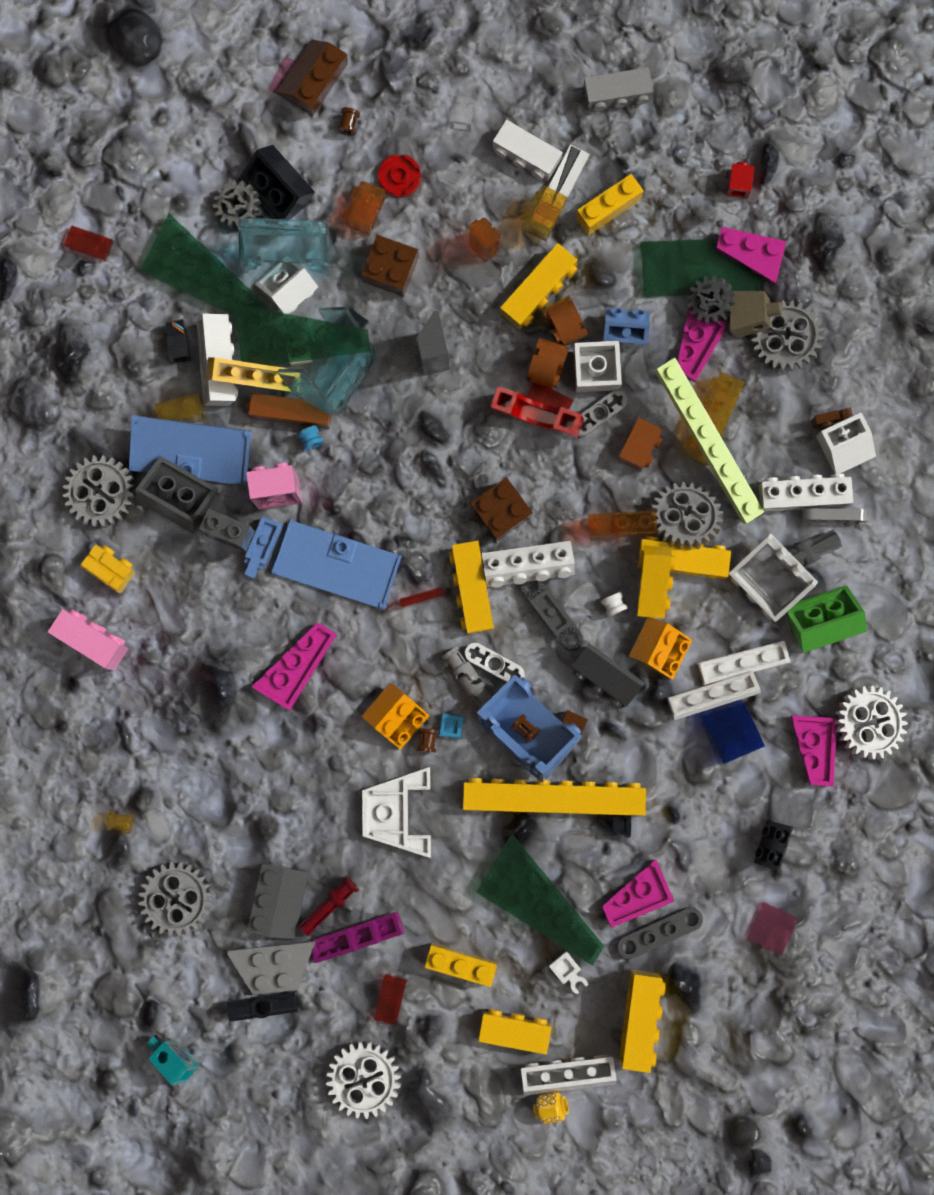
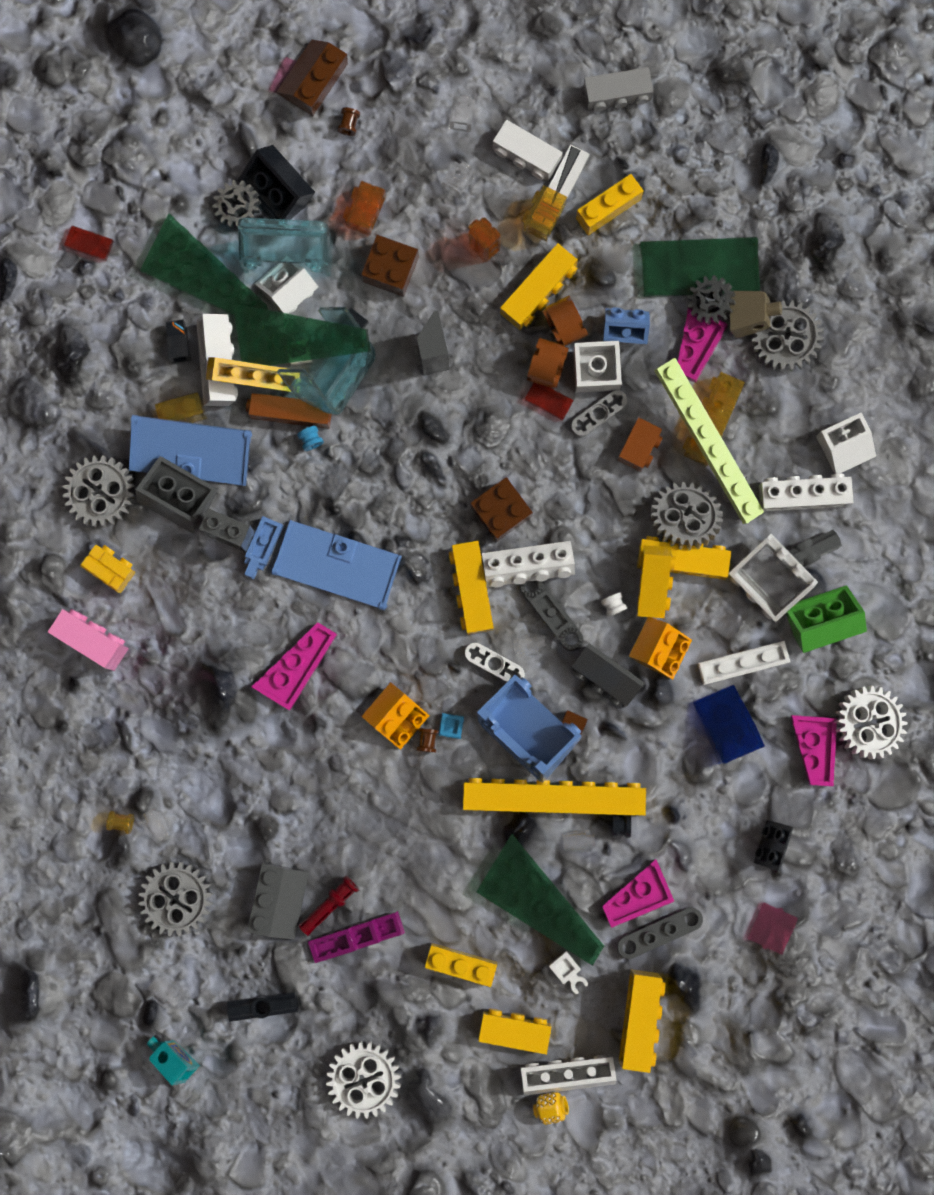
light grey wing [227,941,315,995] -> none
bright pink brick [246,463,303,510] -> none
white wing [362,767,431,858] -> none
clear red tile [374,973,407,1025] -> none
red tile [378,154,421,198] -> none
clear red tile [399,587,445,610] -> none
light grey piece [442,646,492,710] -> none
red arch [490,386,584,440] -> none
reddish brown bush [510,714,541,744] -> none
clear orange slope [588,510,657,540] -> none
white tile [667,671,761,720] -> none
dark pink wing [716,227,786,285] -> none
red brick [726,162,754,199] -> none
light grey beam [802,508,867,523] -> none
reddish brown plate [811,407,853,430] -> none

